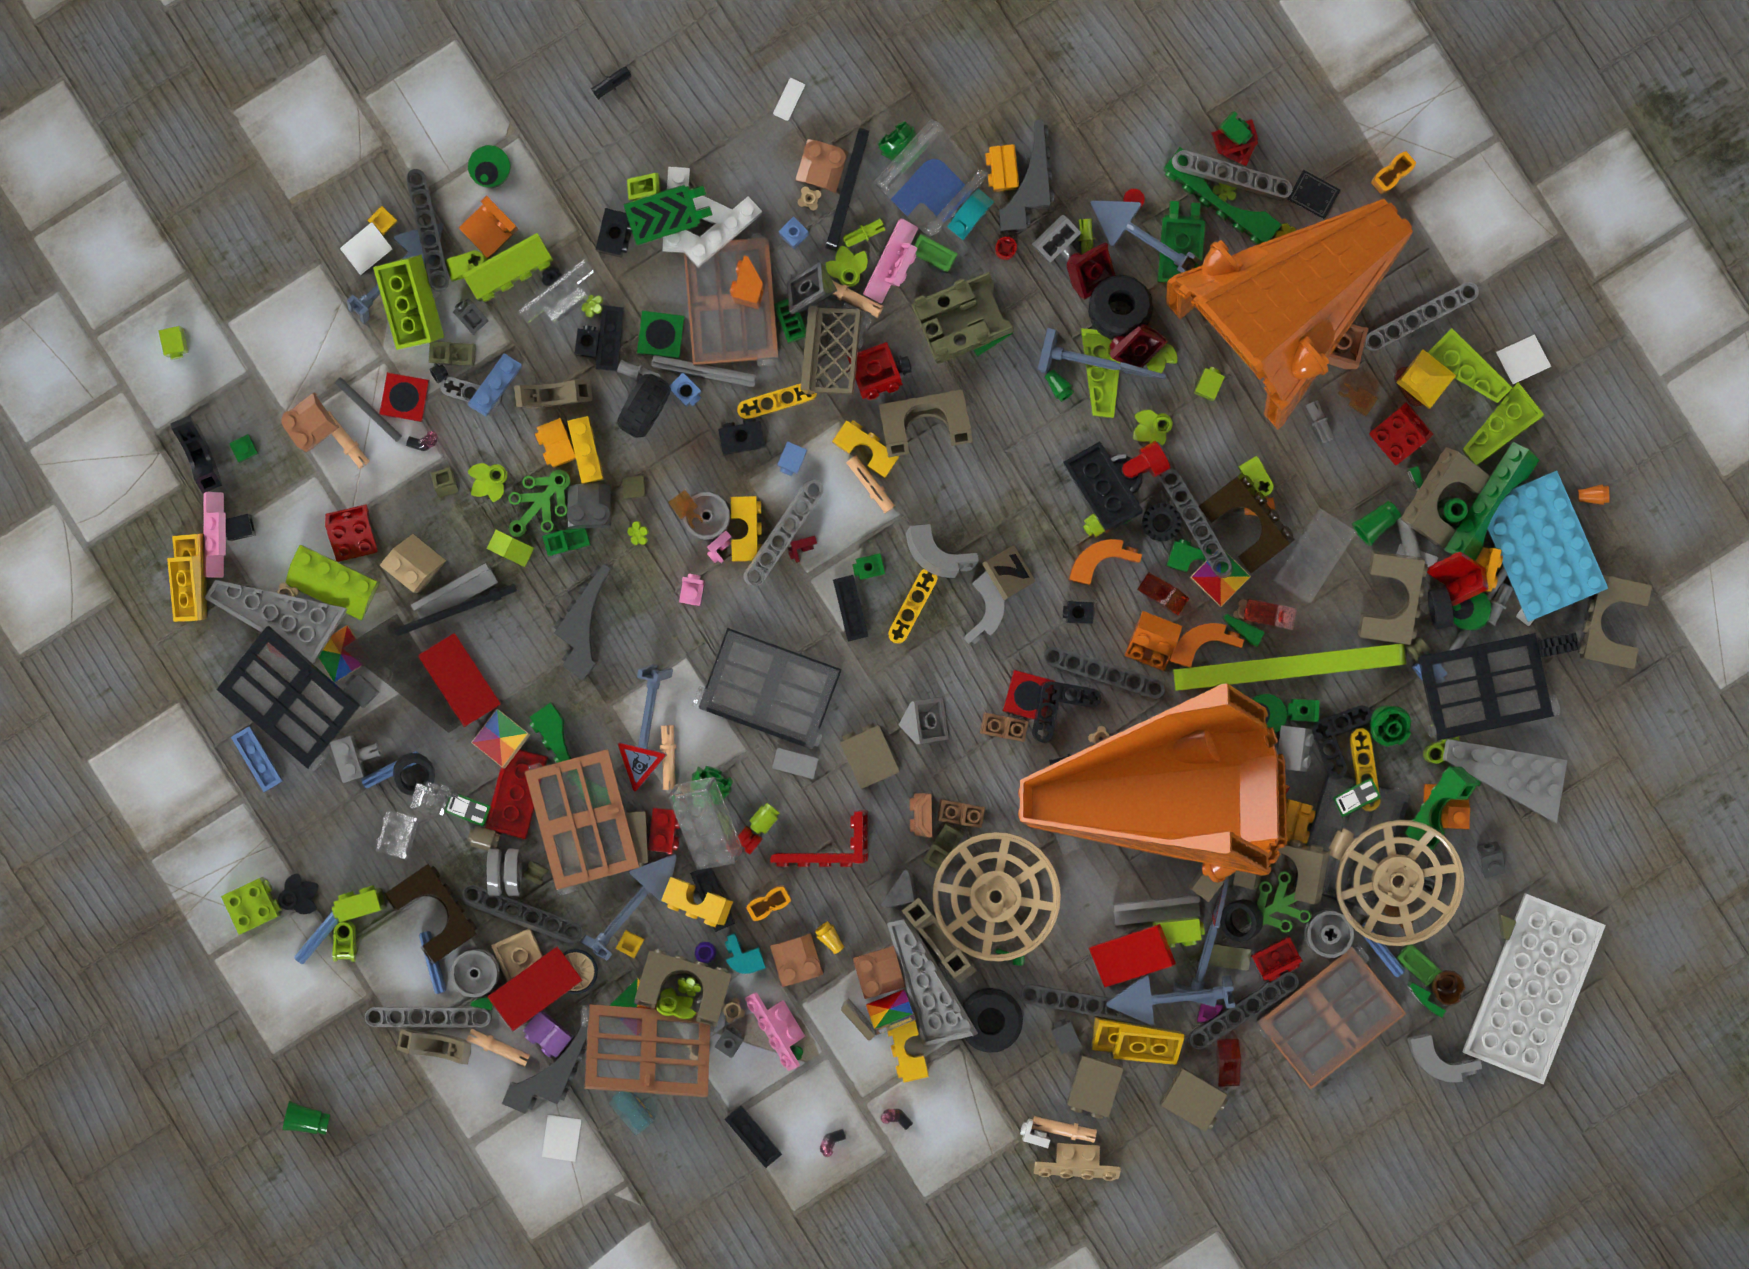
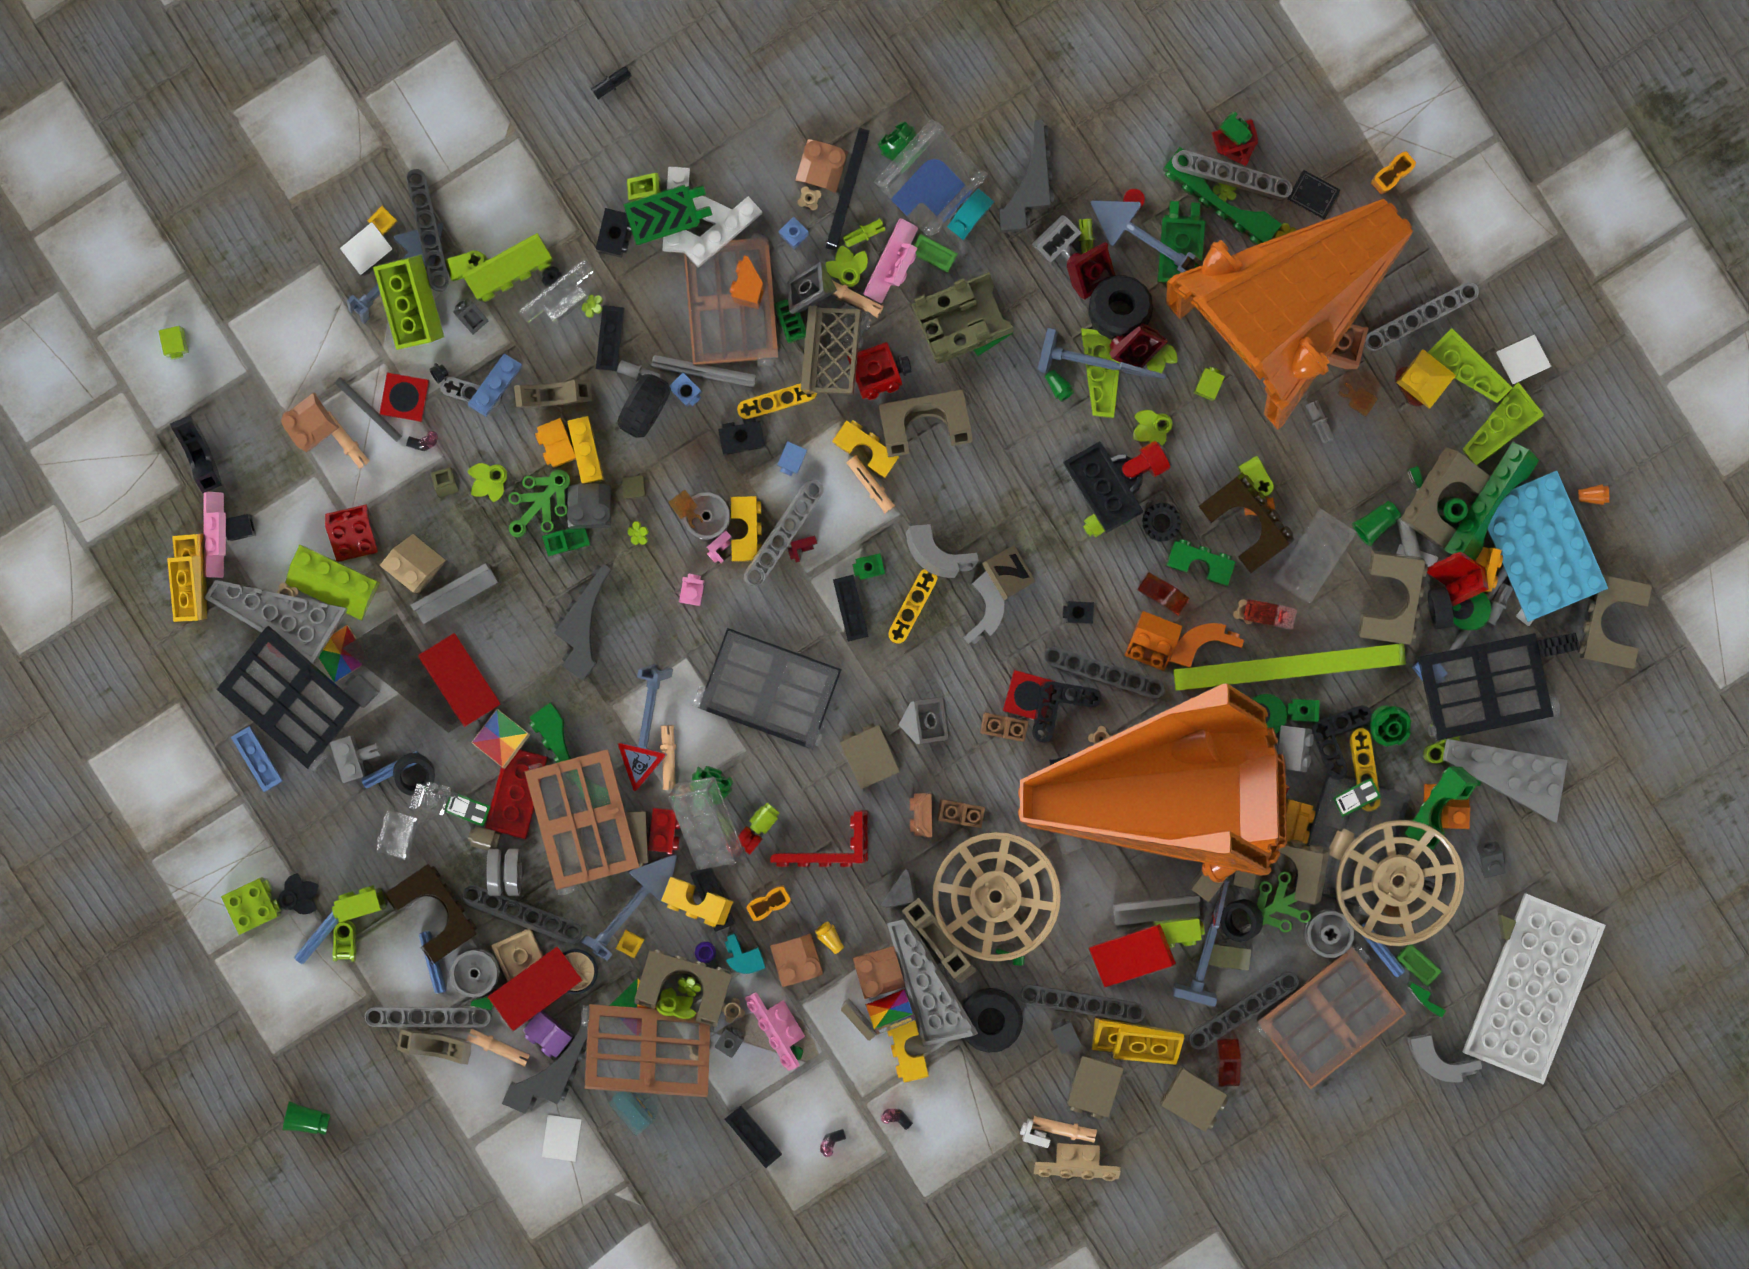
green plate [229,434,259,463] -> none
black bar [394,584,517,636] -> none
olive slope [428,342,476,366] -> none
orange bracket [459,195,519,258] -> none
green tile [468,145,511,188] -> none
lime slope [486,530,534,567] -> none
olive wheel [522,860,549,885] -> none
black brick [574,326,600,358] -> none
green tile [637,311,685,359] -> none
light grey tile [772,748,819,779] -> none
white sticker [773,78,805,121] -> none
olive slope [923,822,965,870] -> none
light orange brick [985,144,1019,192] -> none
red wheel [995,236,1017,260] -> none
orange arch [1068,539,1142,585] -> none
sand blue piece [1107,975,1235,1025] -> none
dark grey beam [1161,469,1233,578] -> none
tile [1190,549,1251,607] -> none
magenta tile [1197,1003,1223,1022] -> none
green slope [1222,614,1264,647] -> none
red bracket [1251,936,1303,981] -> none
red bracket [1369,402,1434,465] -> none
olive wheel [1405,636,1432,663] -> none
reddish brown hair [1432,970,1465,1005] -> none

